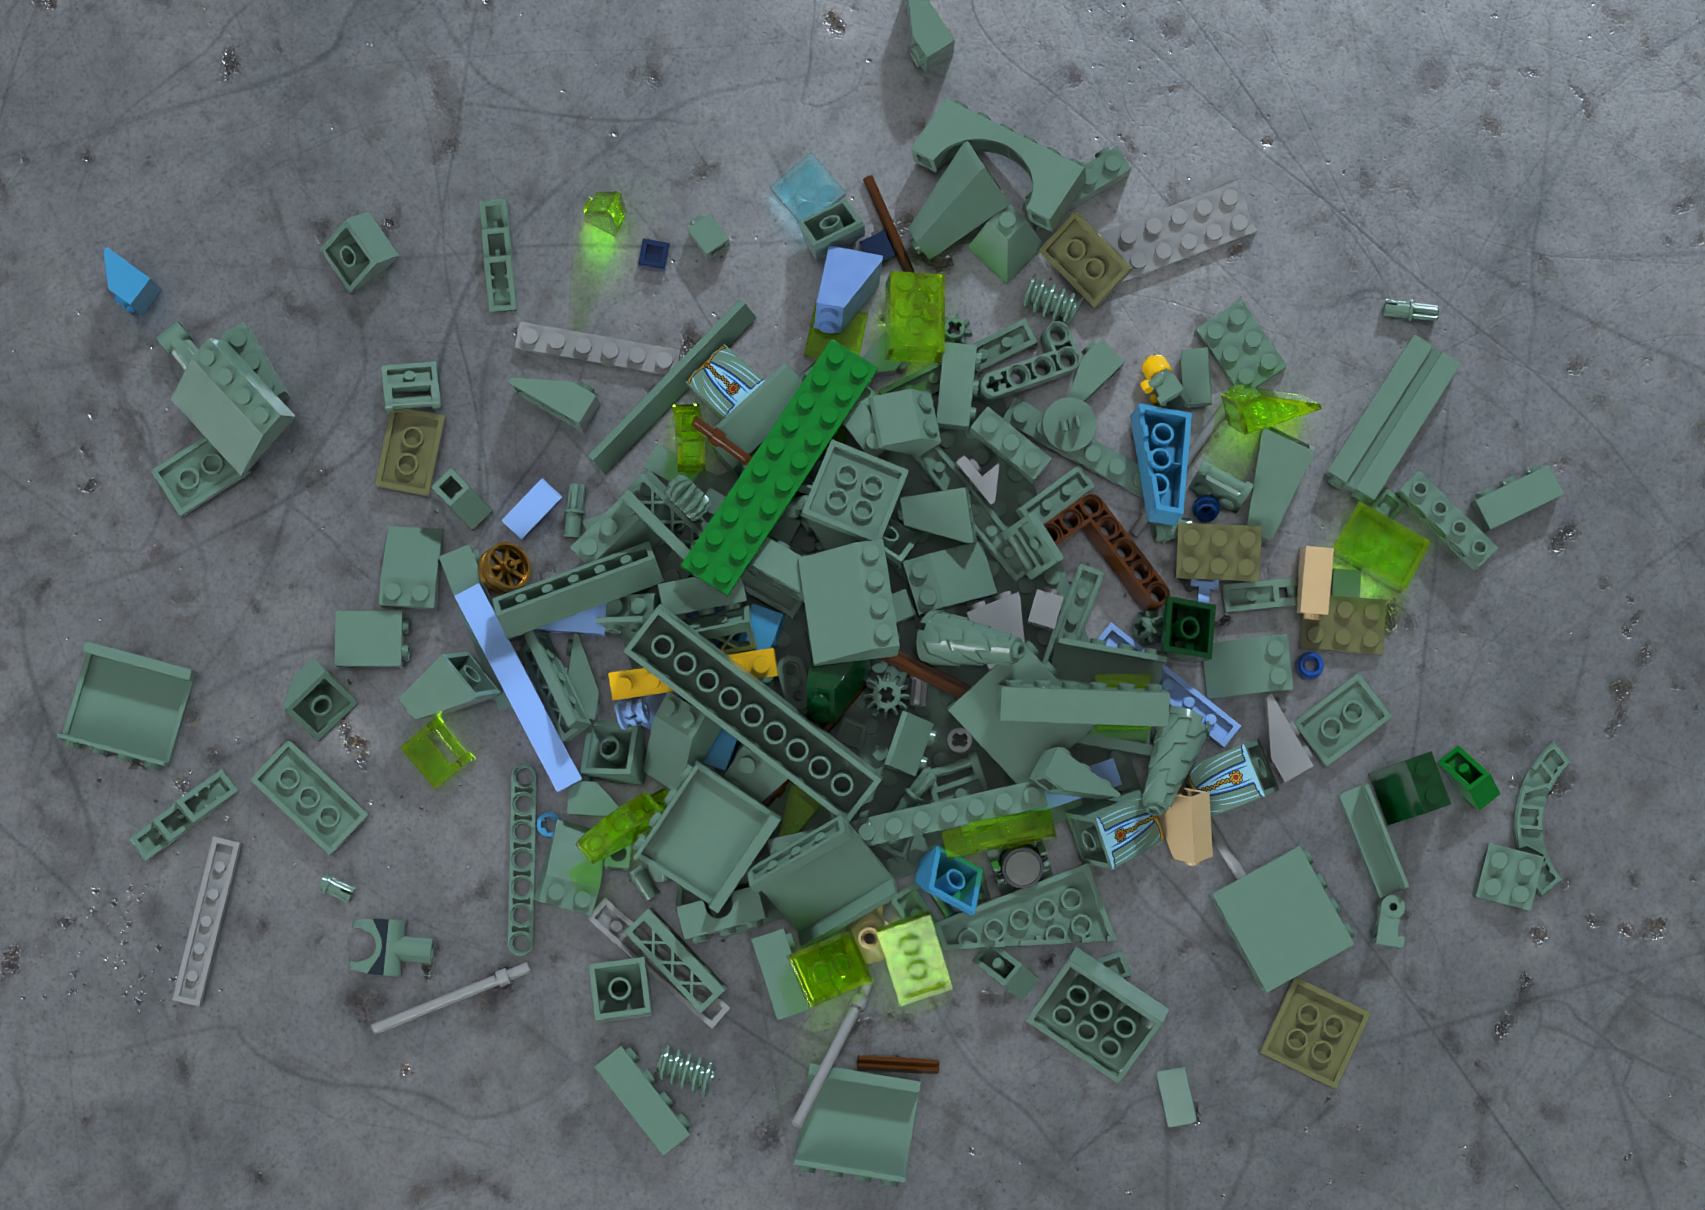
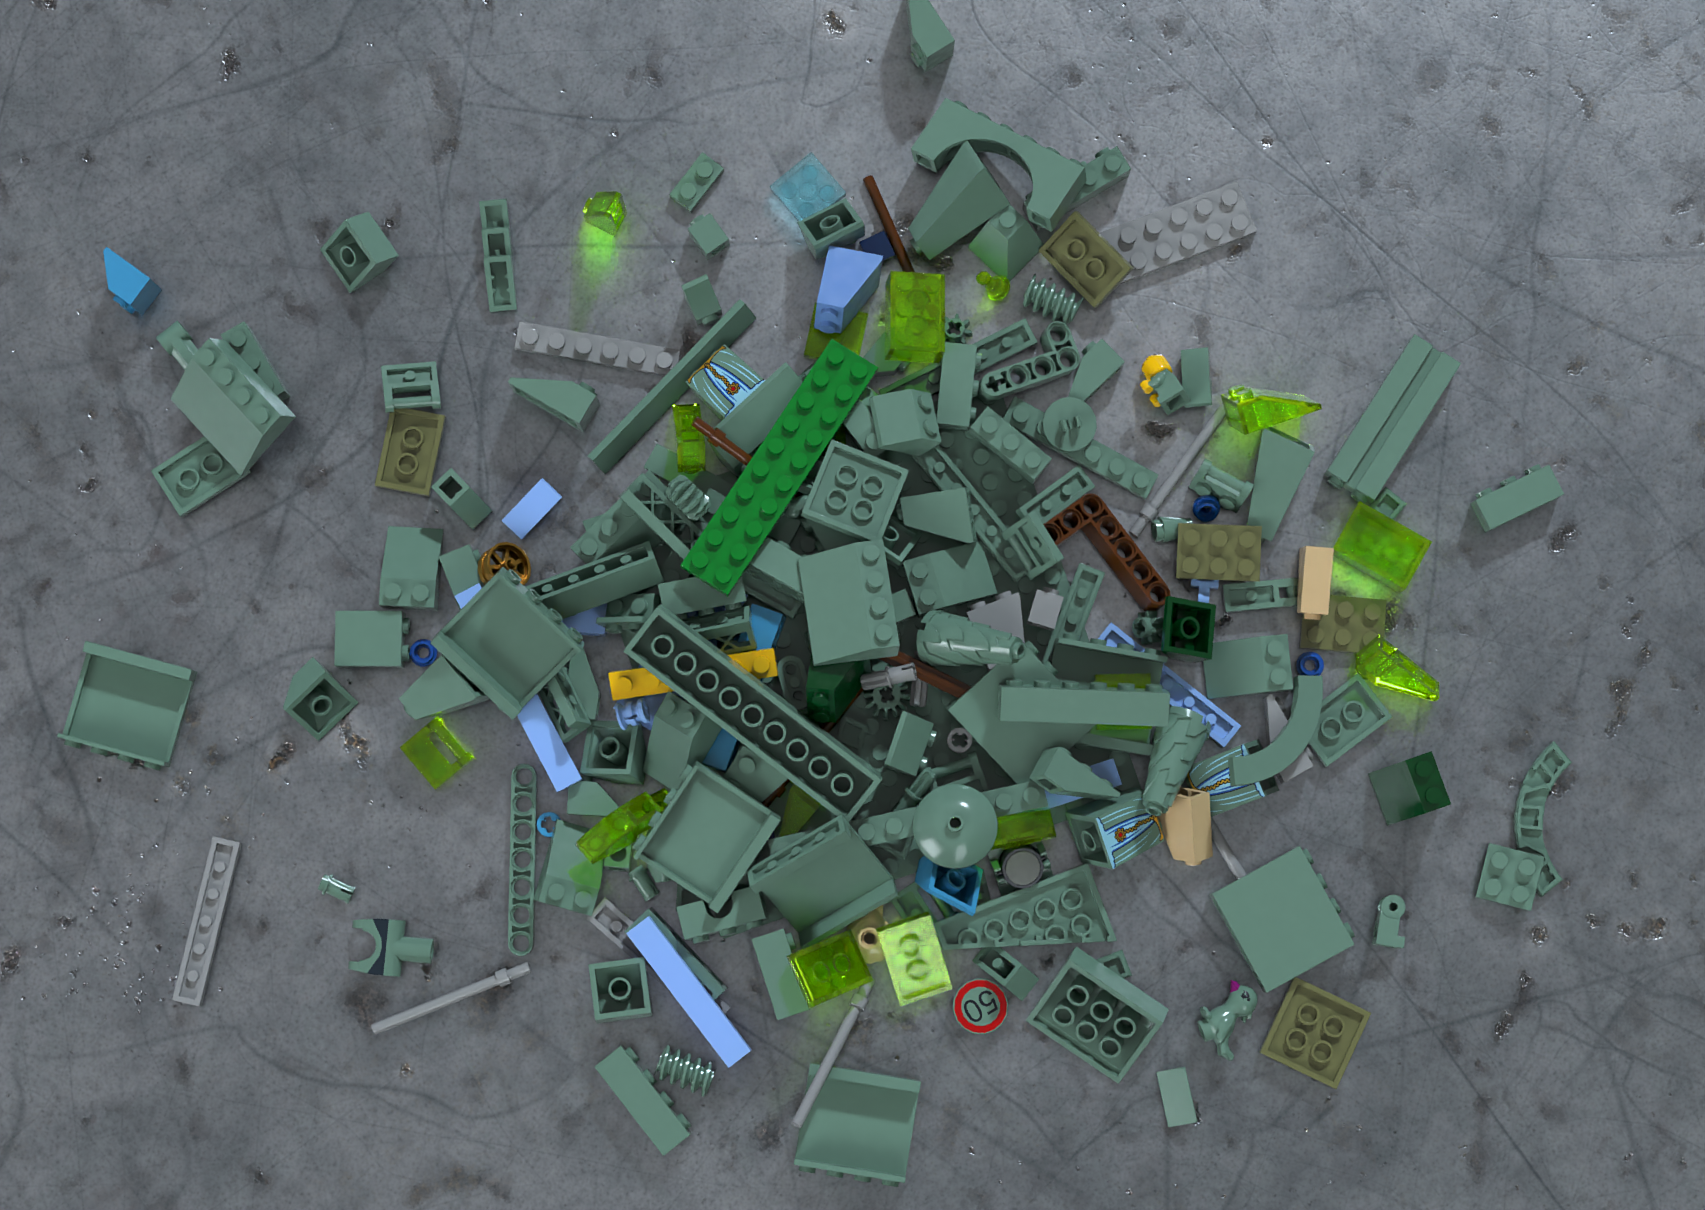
sand green slope [129,769,238,863] -> none
sand green plate [250,739,369,856] -> none
sand green axle [563,483,586,539] -> none
dark blue tile [638,238,670,271] -> none
reddish brown axle [857,1055,940,1074] -> none
light grey slope [955,455,999,508] -> none
dark azure wedge [1130,403,1192,526] -> none
sand green plate [1195,299,1287,397] -> none
sand green tile [1331,568,1361,598] -> none
sand green panel [1338,784,1410,898] -> none
sand green axle [1383,299,1439,321] -> none
sand green brick [1395,470,1498,571] -> none
green slope [1437,745,1500,811] -> none
none -> blue plate [410,639,438,667]
none -> sand green panel [430,567,585,720]
none -> light blue tile [626,916,752,1068]
none -> sand green plate [669,152,724,213]
none -> sand green slope [681,274,722,326]
none -> light grey axle [860,663,917,690]
none -> sand green dish [913,784,998,869]
none -> piece [953,978,1008,1034]
none -> clear neon green piece [976,271,1010,301]
none -> sand green animal [1197,980,1258,1061]
none -> sand green tile [1228,675,1323,787]
none -> clear neon green slope [1355,634,1439,702]

